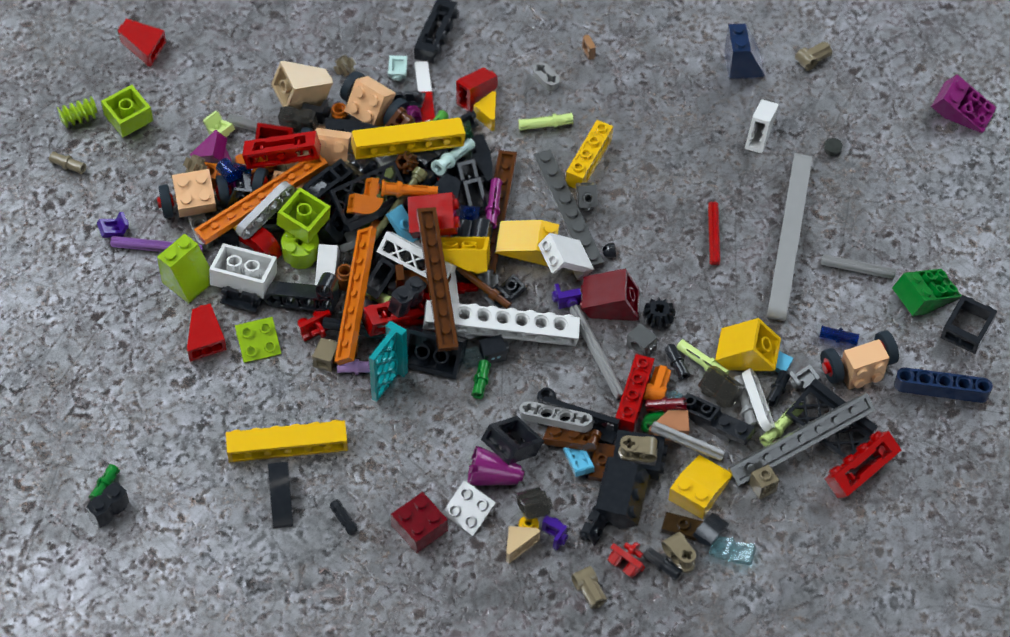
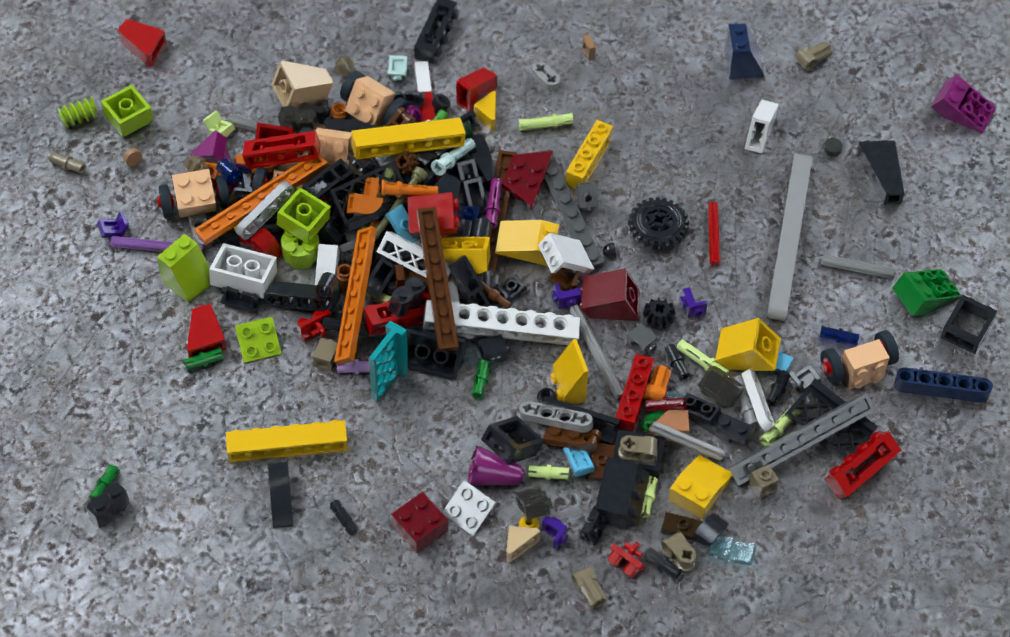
none -> medium nougat tile [123,148,143,167]
none -> green pin [183,348,224,371]
none -> black tile [432,94,450,111]
none -> black slope [448,255,490,307]
none -> dark red wing [502,150,553,210]
none -> yellowish green pin [528,465,569,480]
none -> reddish brown bracket [547,268,581,291]
none -> yellow slope [550,339,588,405]
none -> black gear [628,197,689,250]
none -> yellowish green pin [640,476,658,518]
none -> dark purple bracket [679,287,707,318]
none -> black slope [856,140,904,205]

